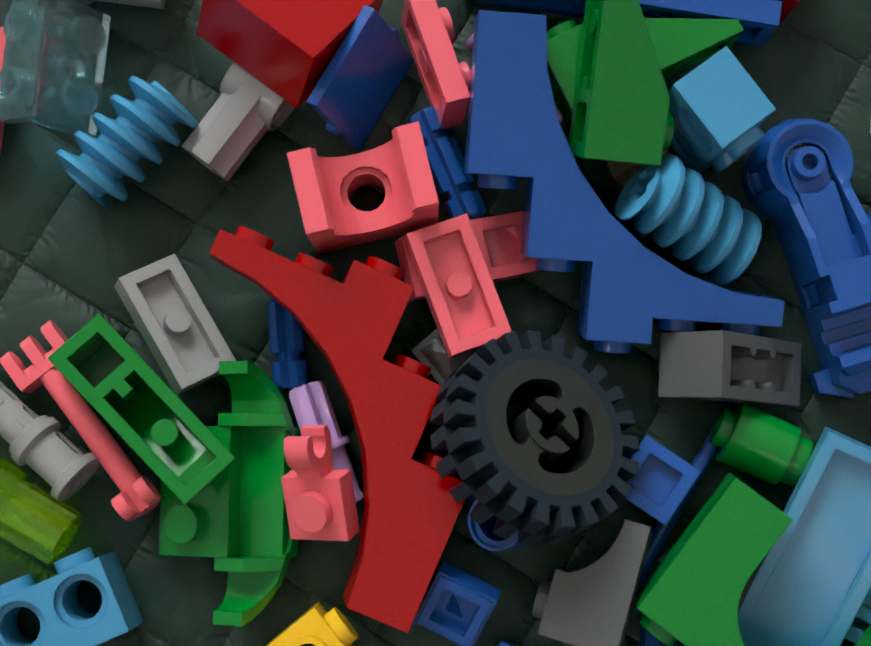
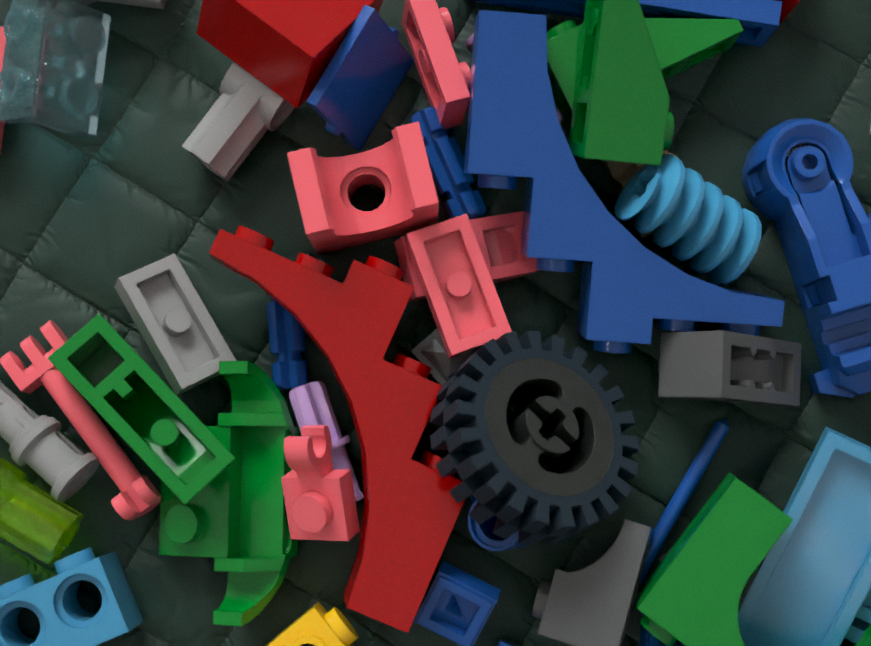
dark azure piece [56,76,199,214] -> none
blue plate [626,435,702,526] -> none
dark azure brick [668,46,776,174] -> none
green brick [709,402,813,487] -> none

